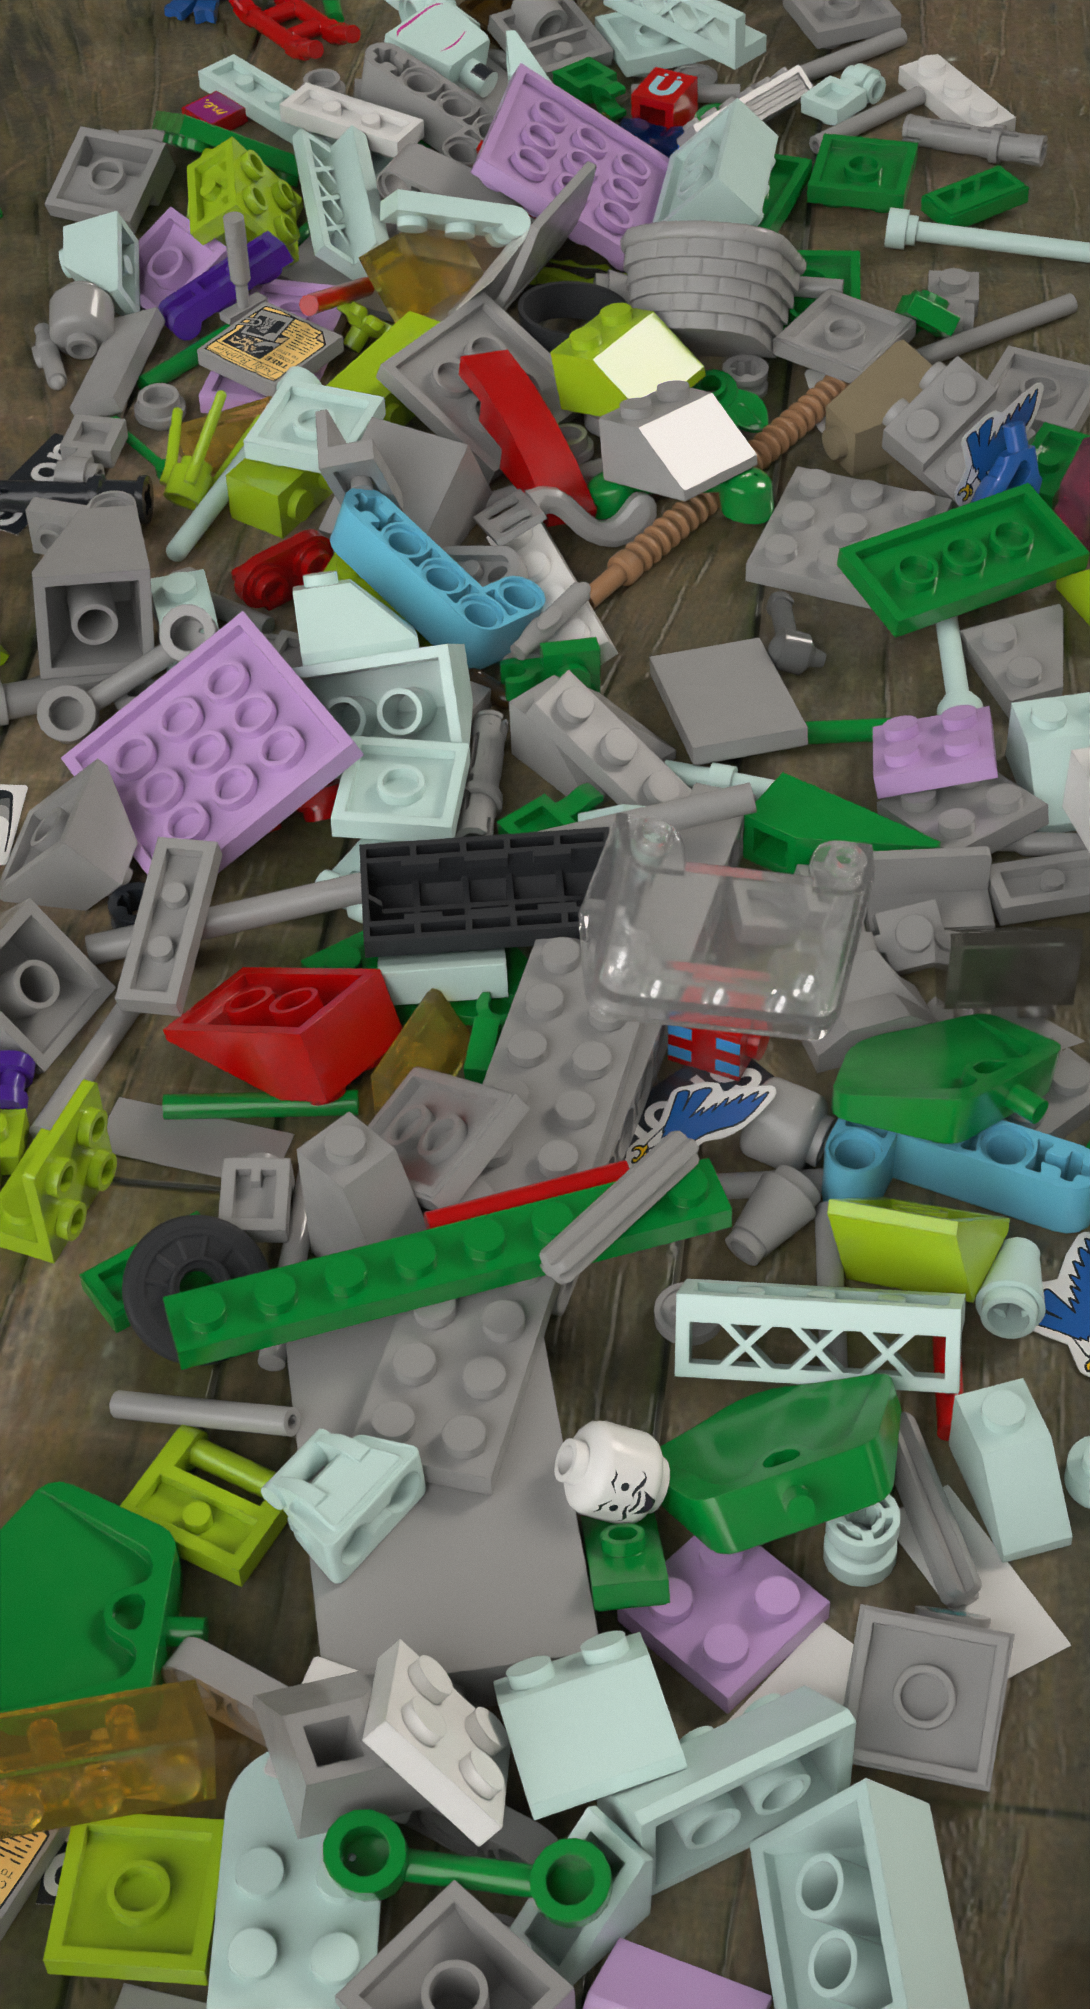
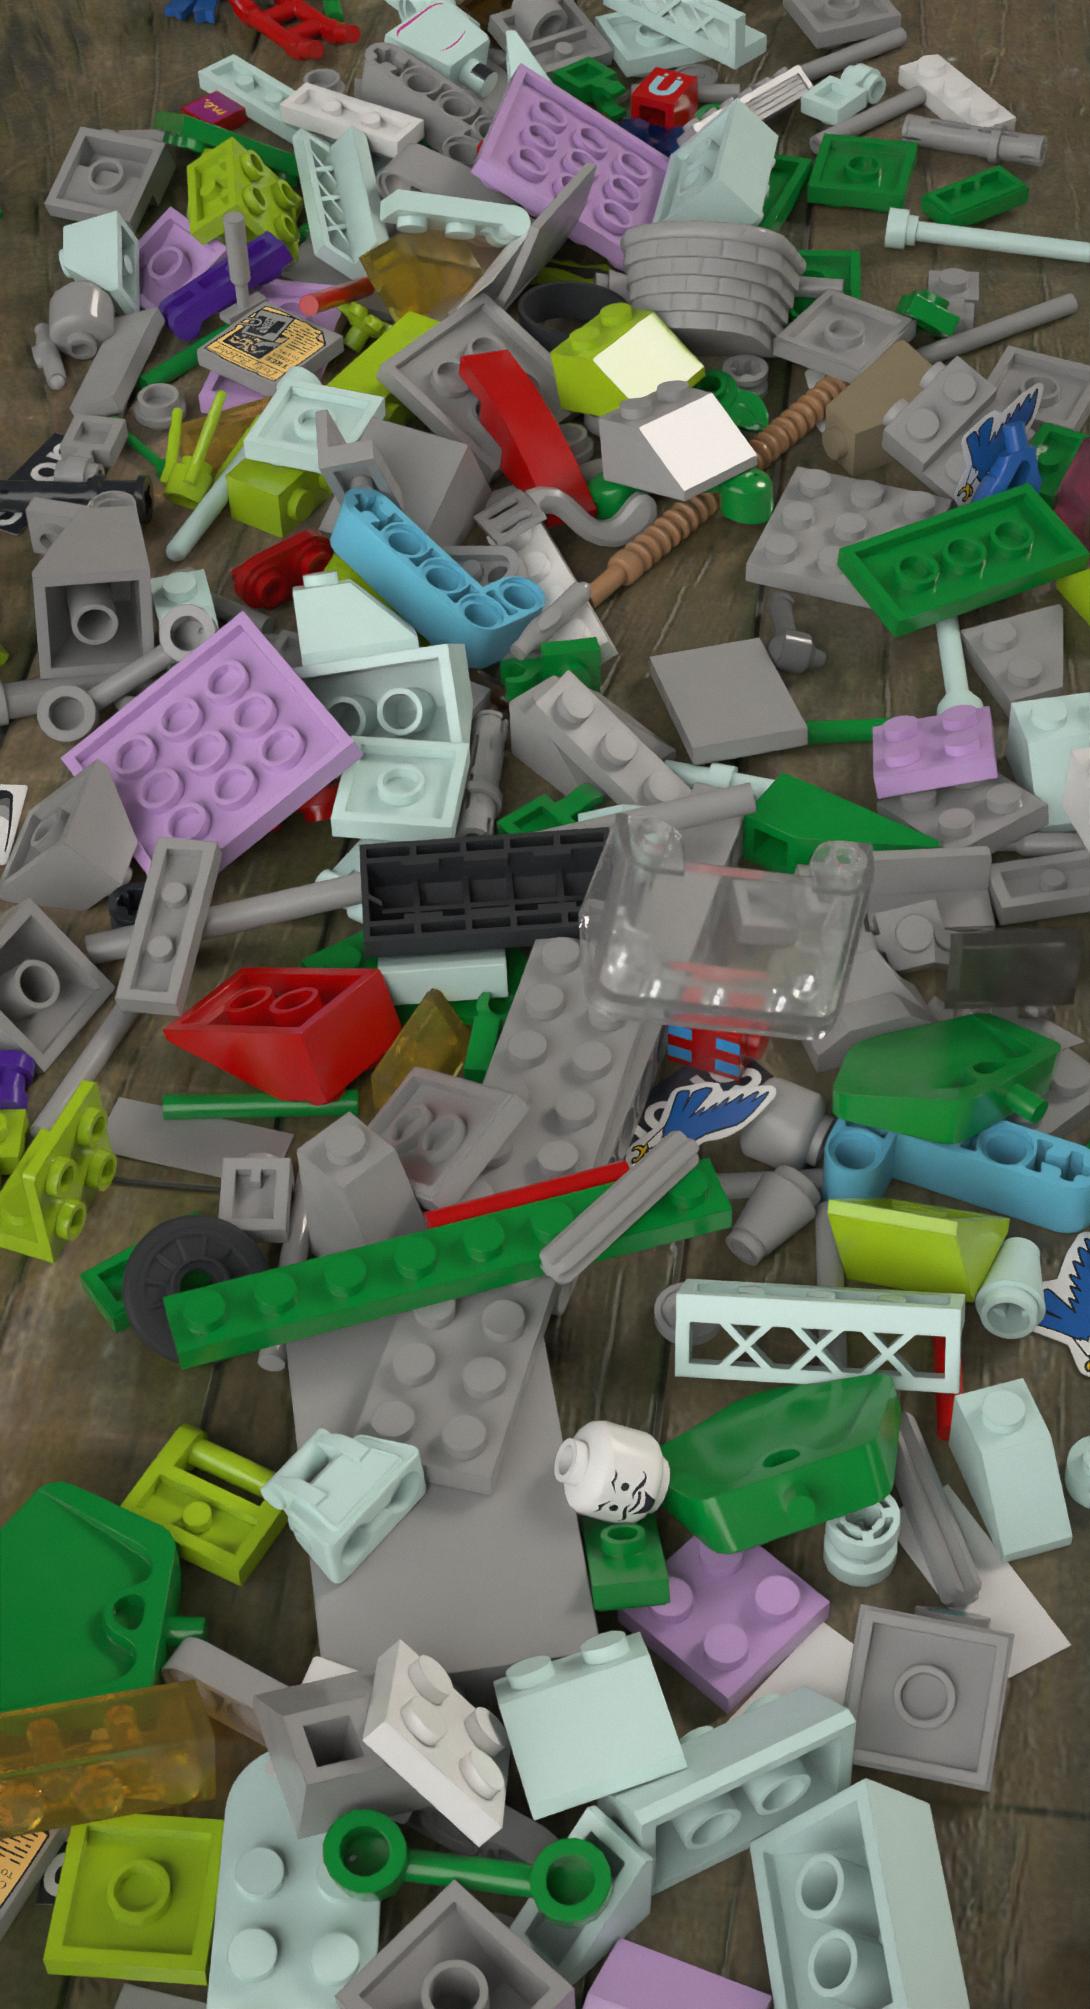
light grey piece [110,1390,301,1437] -> none

